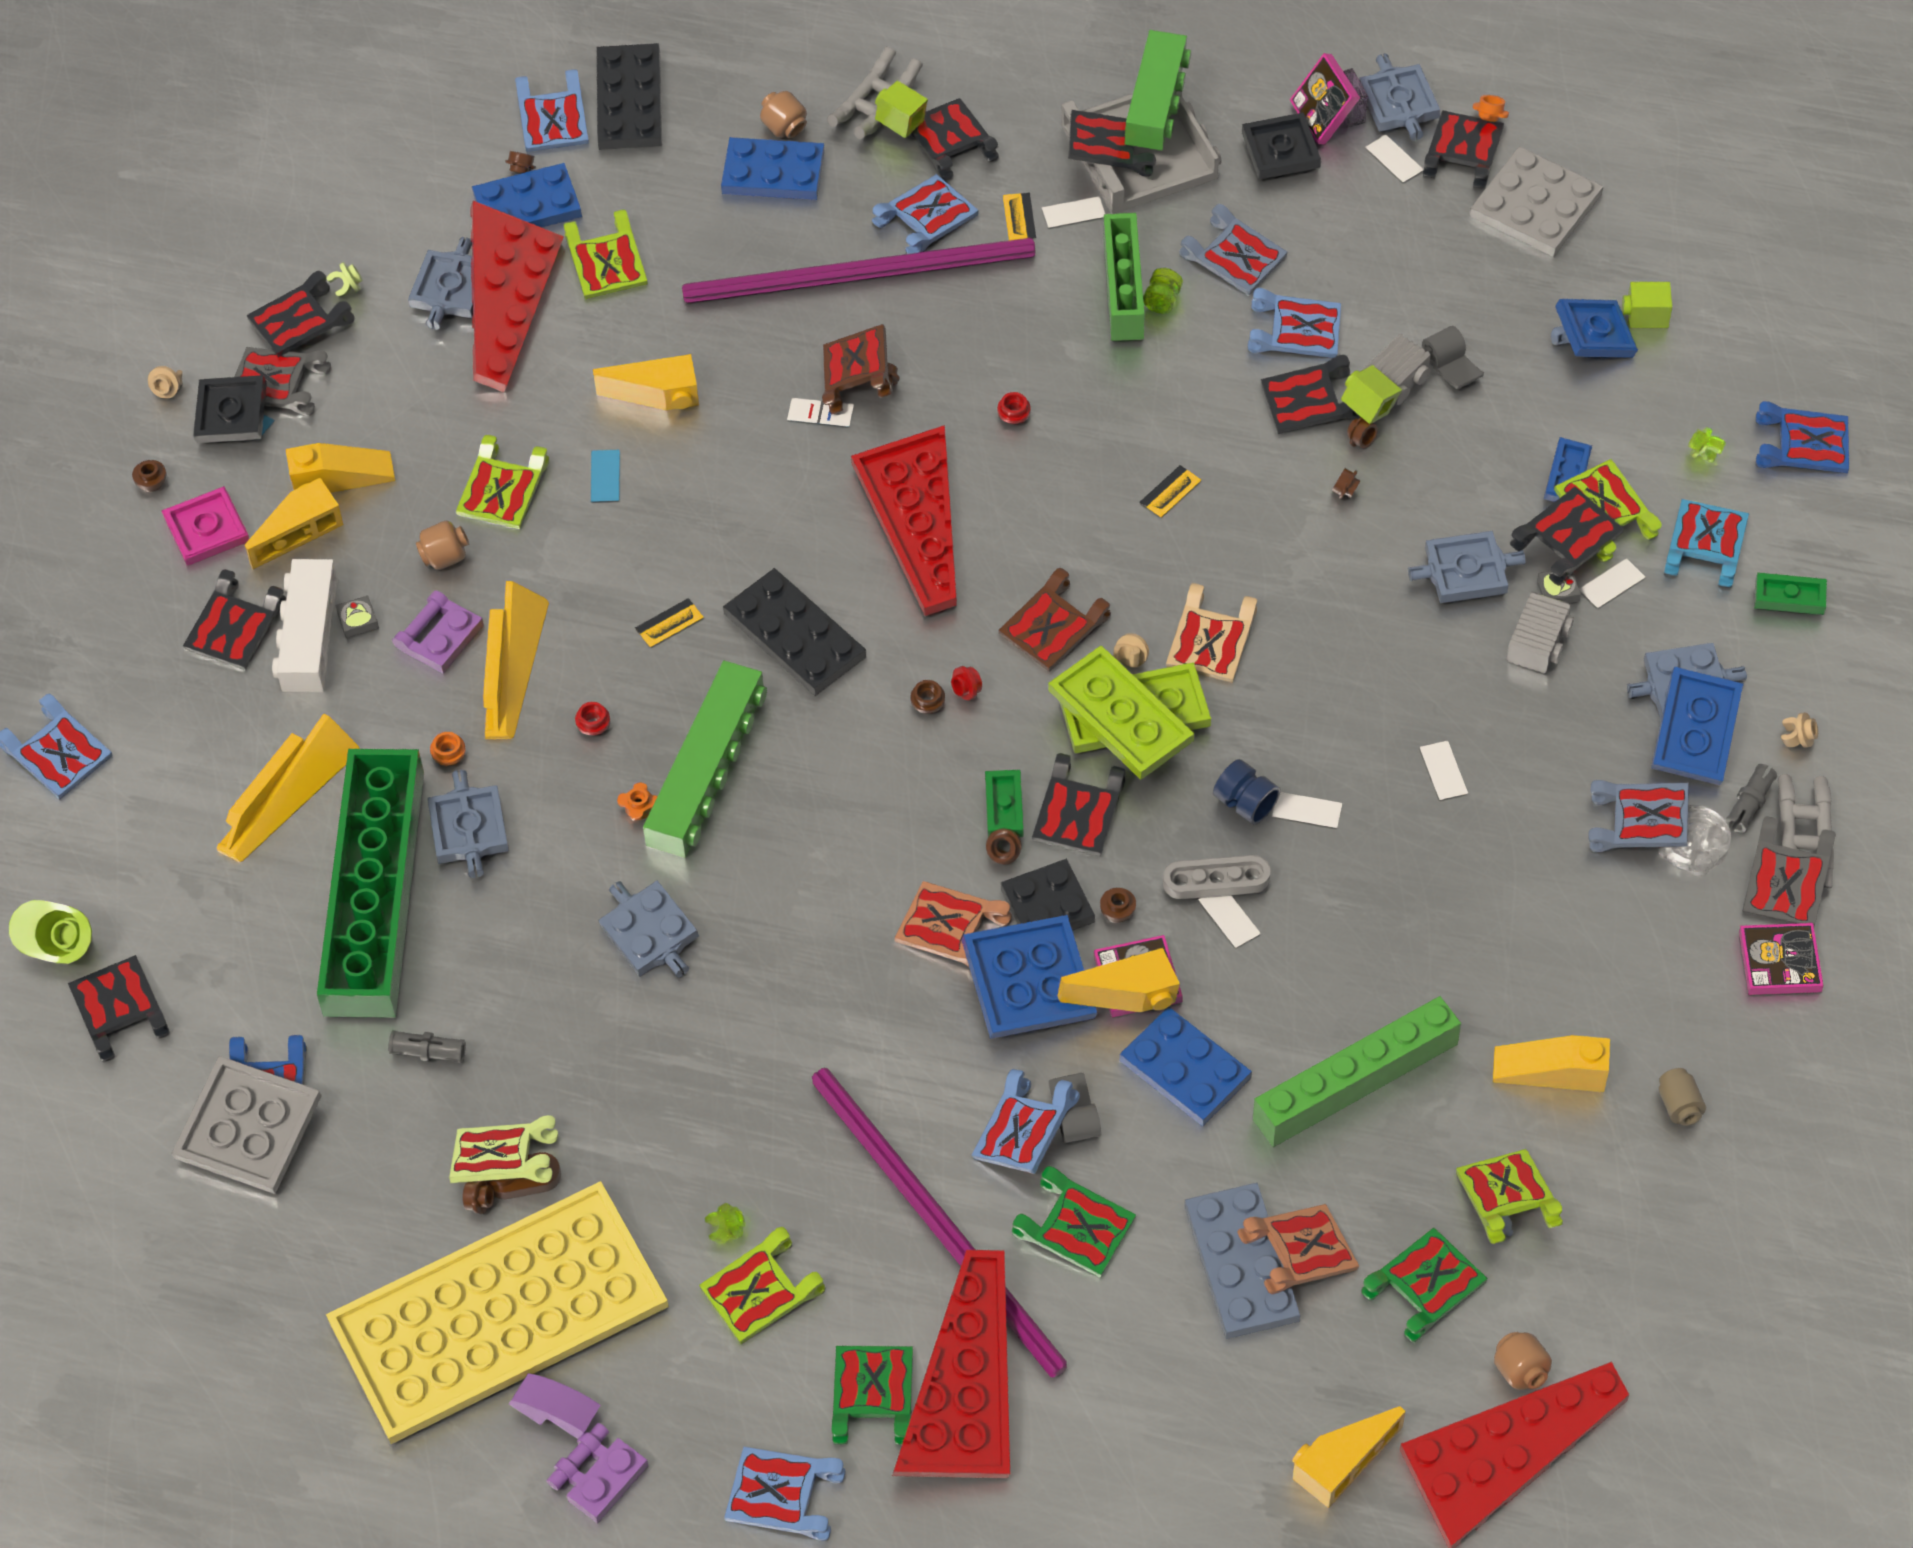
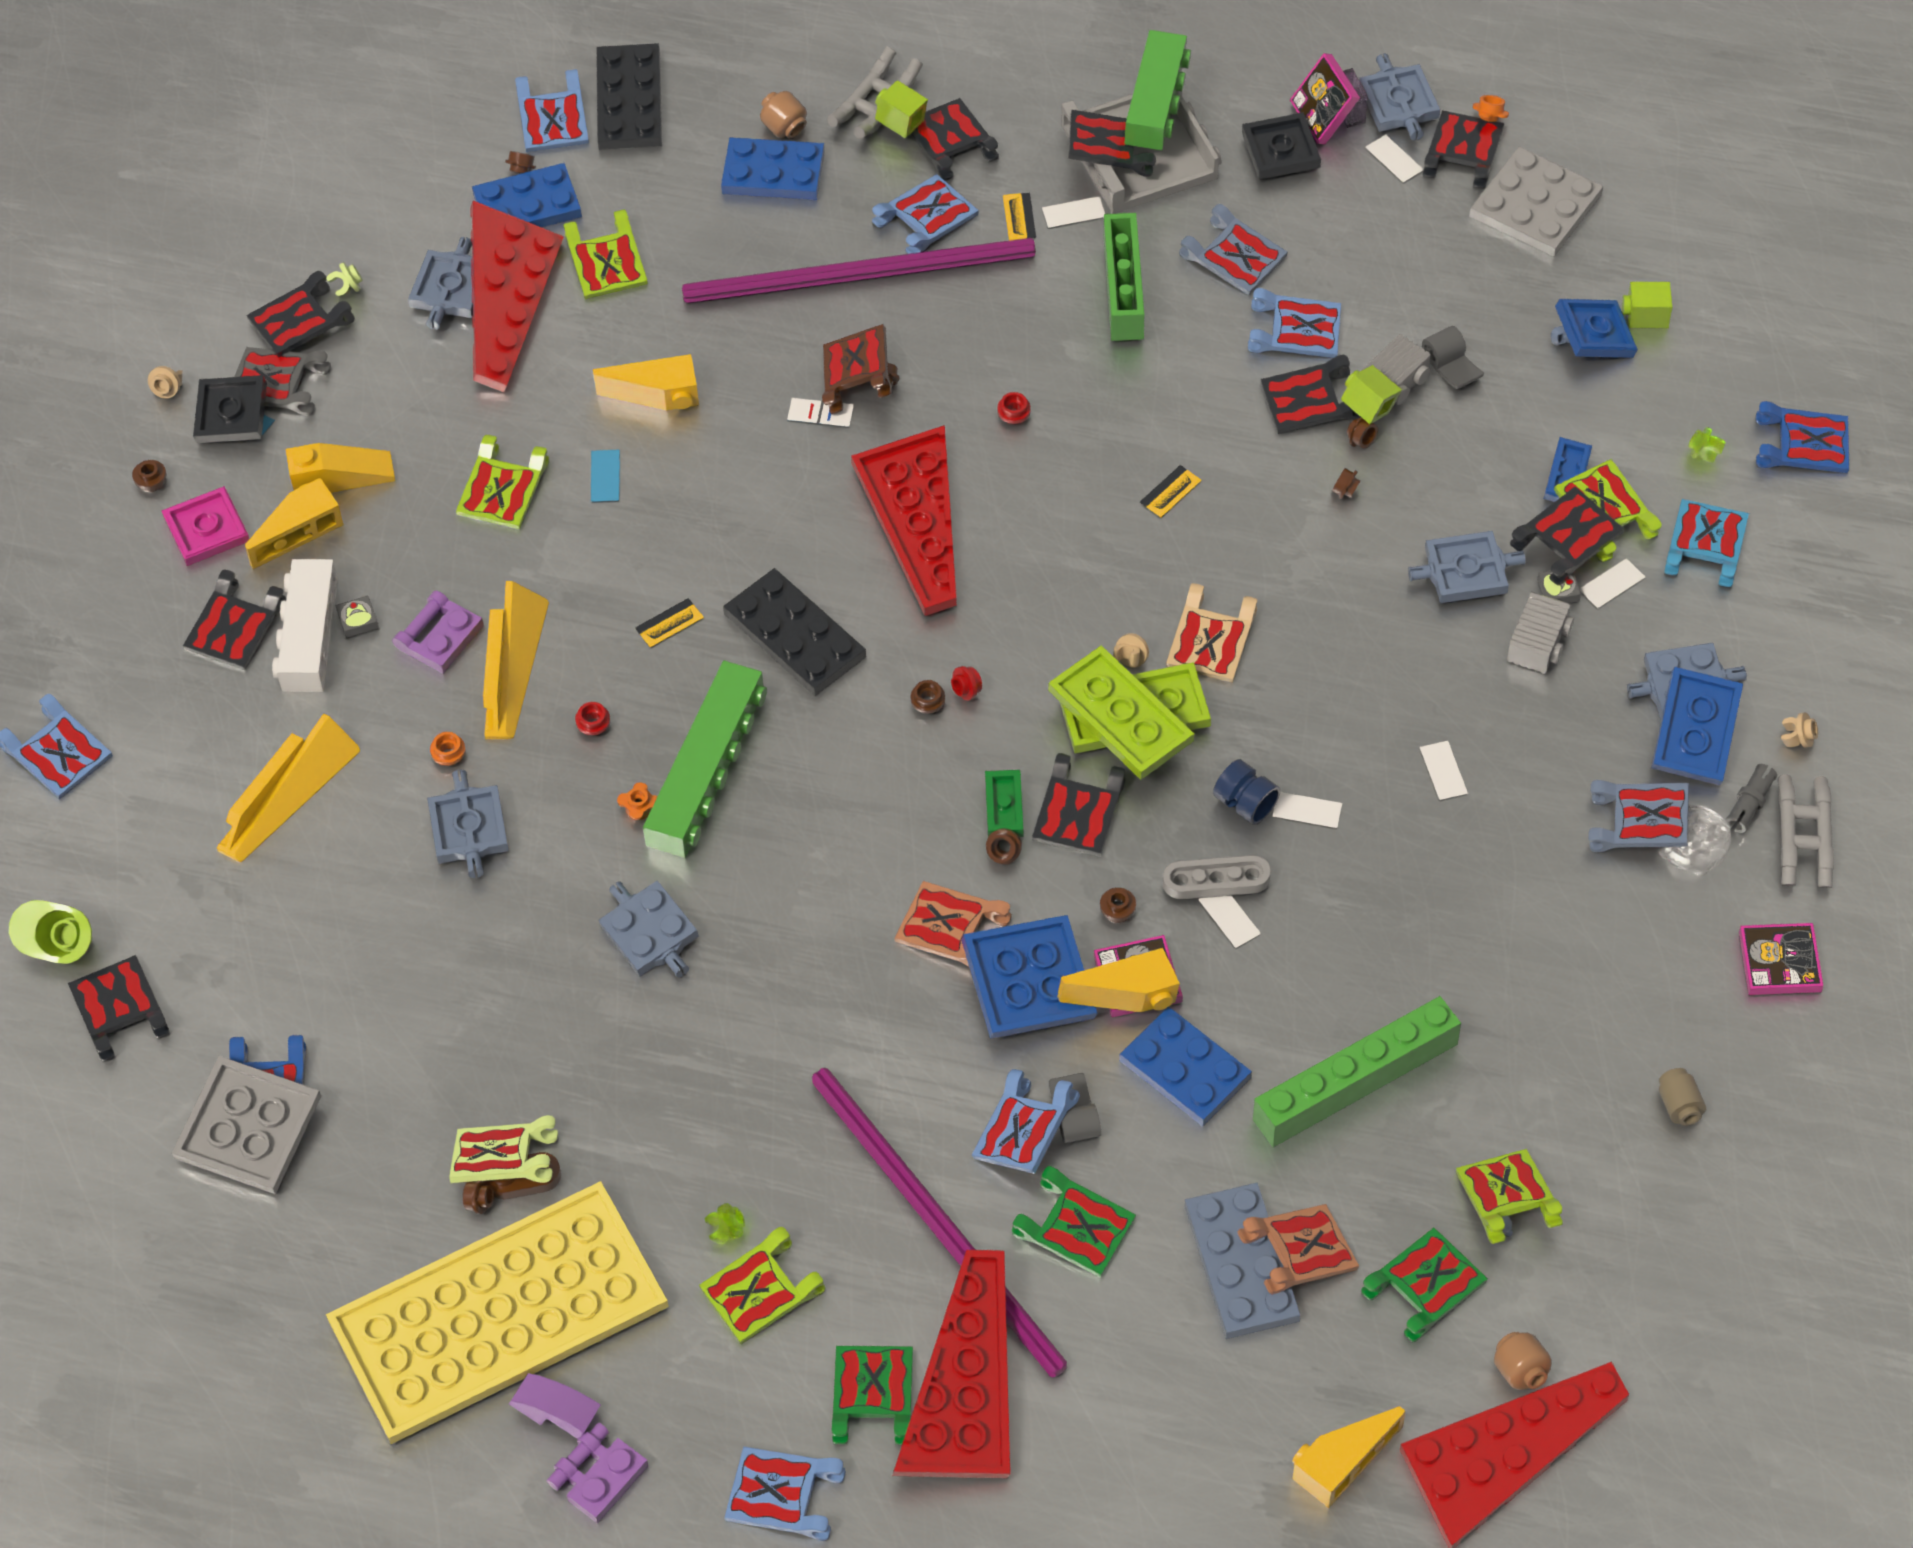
green brick [317,749,424,1018] -> none
dark grey pin [388,1030,466,1063] -> none
medium nougat head [416,520,469,570] -> none
reddish brown flag [998,568,1111,672] -> none
black plate [1001,858,1095,931] -> none
clear neon green wheel [1143,268,1183,314] -> none
yellow slope [1493,1035,1610,1092] -> none
flag [1742,816,1836,927] -> none
green plate [1754,572,1827,615] -> none

